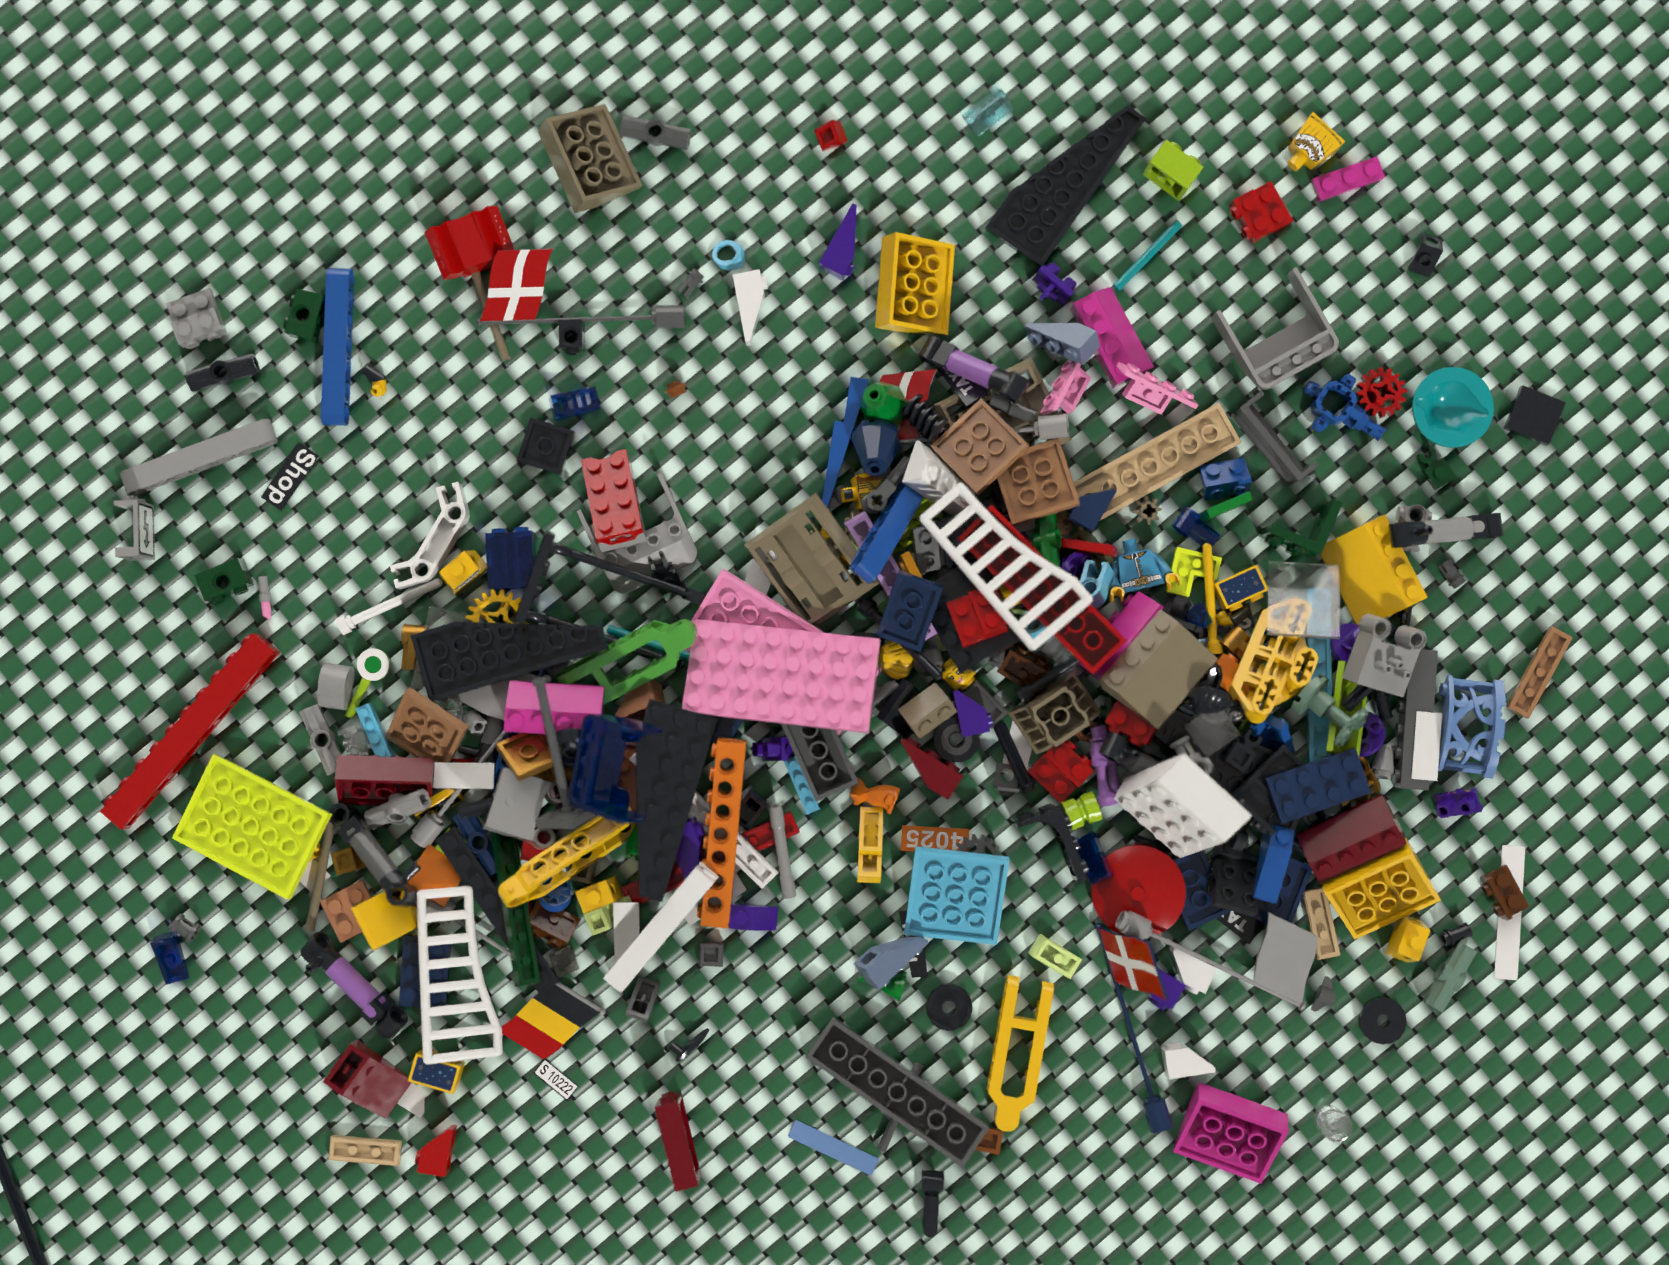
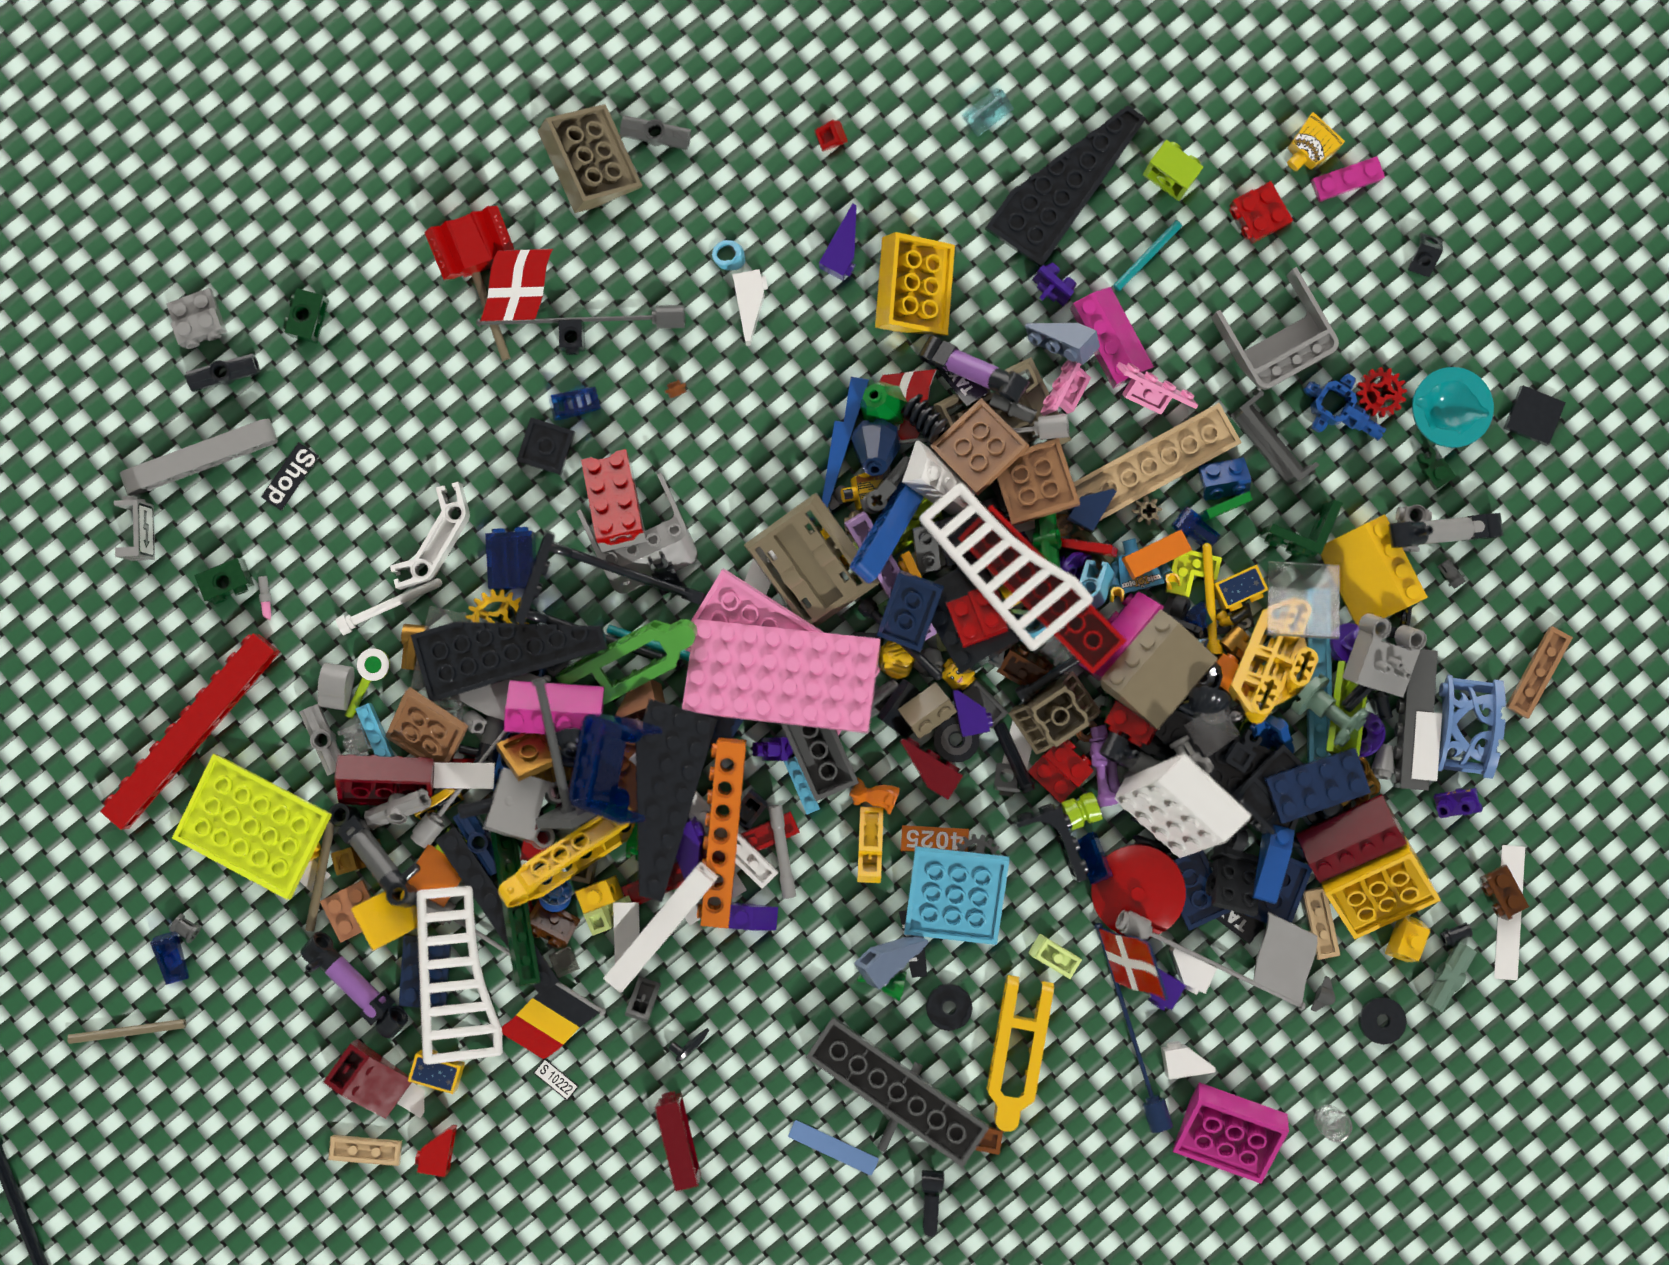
blue beam [321,268,354,426] -> none
arm [362,364,387,397] -> none
yellow torso [439,550,490,596] -> none
dark grey pin [676,268,704,299] -> none
dark grey tile [699,942,724,967] -> none
none -> dark tan piece [67,1019,187,1044]
none -> orange tile [1122,529,1192,580]

